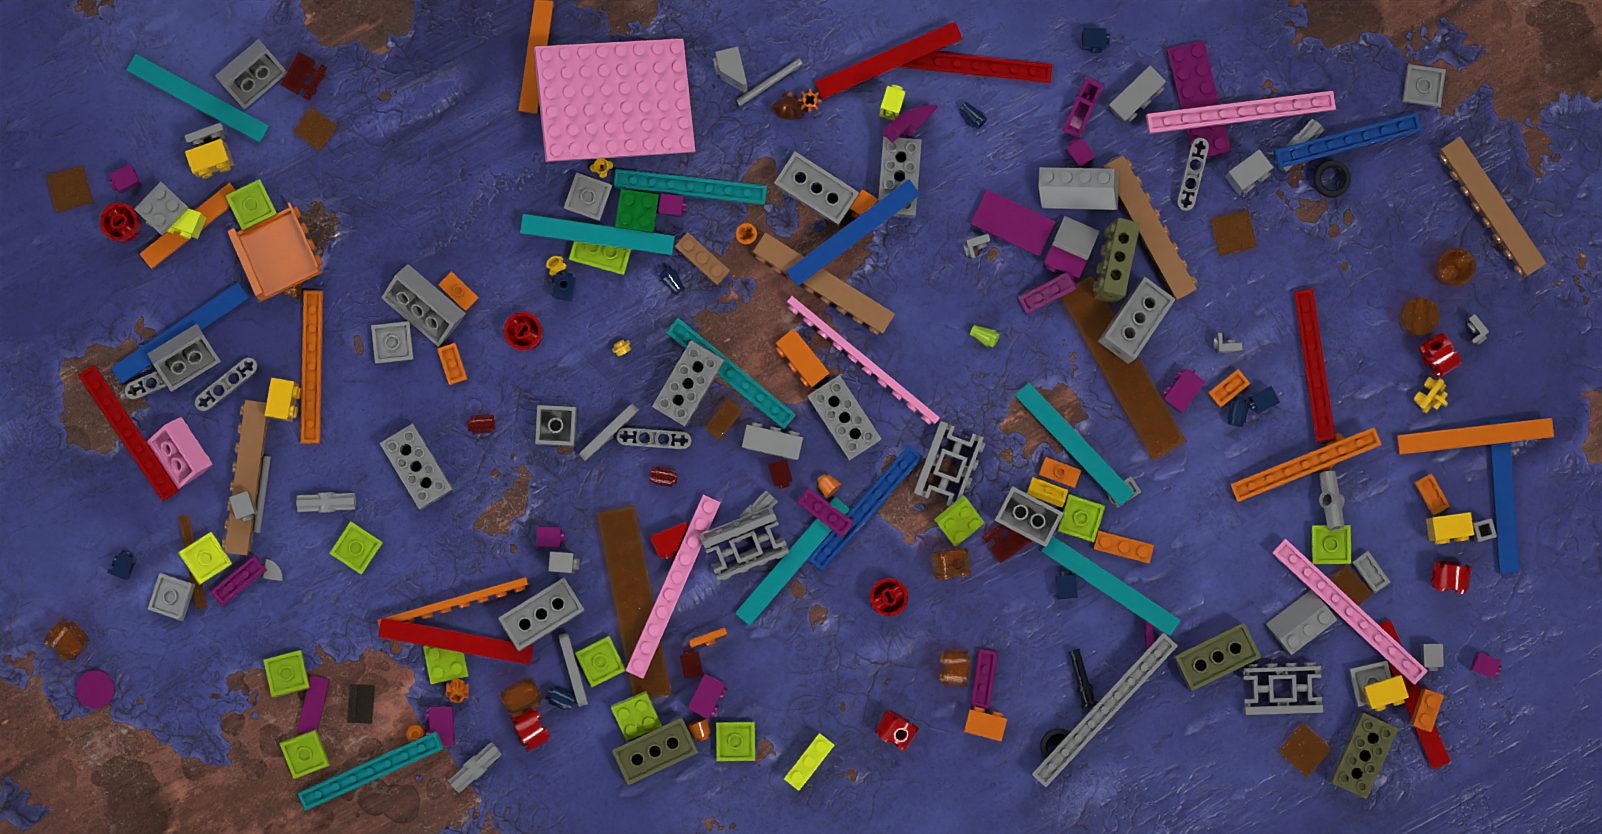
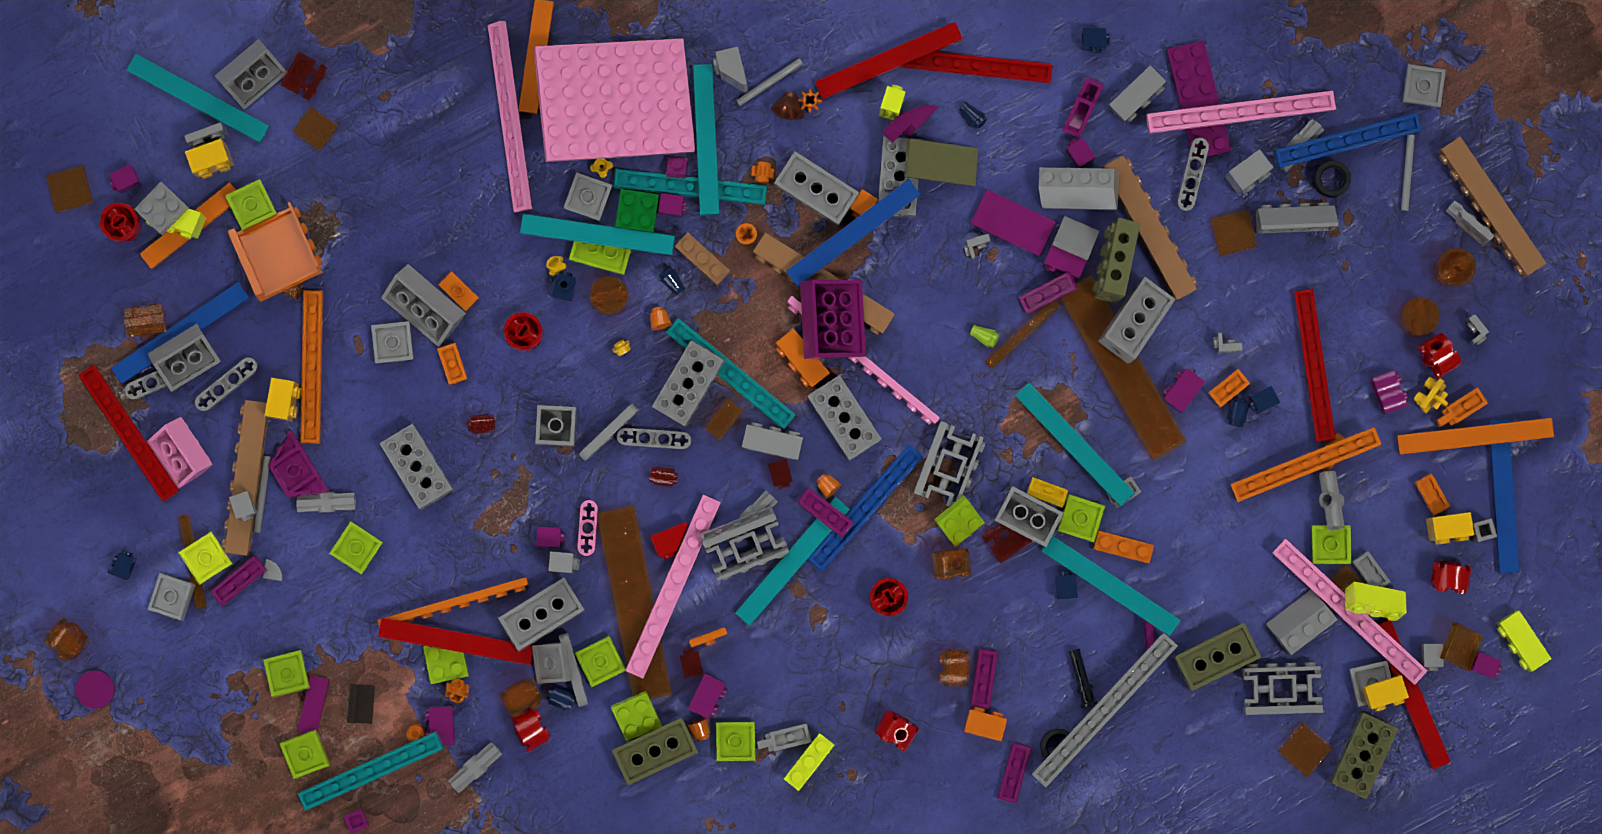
orange plate [1039,457,1081,488] -> none
orange brick [1409,689,1444,732] -> none
none -> clear orange brick [124,303,167,337]
none -> magenta wing [268,430,330,498]
none -> magenta plate [344,808,369,834]
none -> bright pink plate [488,21,532,212]
none -> light grey plate [532,642,571,684]
none -> bright pink beam [578,500,598,556]
none -> clear orange brick [590,276,629,316]
none -> orange hat [650,307,672,330]
none -> magenta plate [666,157,687,179]
none -> teal tile [693,64,719,216]
none -> orange gear [751,162,775,183]
none -> light grey hinge [757,723,811,752]
none -> magenta slope [800,280,866,359]
none -> olive tile [905,139,978,187]
none -> clear orange axle [985,300,1060,369]
none -> magenta tile [997,743,1031,804]
none -> light grey slope [1256,203,1338,234]
none -> neon yellow brick [1345,582,1407,621]
none -> magenta brick [1370,370,1409,414]
none -> light grey bar [1401,134,1415,211]
none -> orange hinge [1435,387,1488,427]
none -> clear orange tile [1440,622,1483,672]
none -> light grey hinge [1446,201,1494,246]
none -> neon yellow brick [1497,610,1551,672]

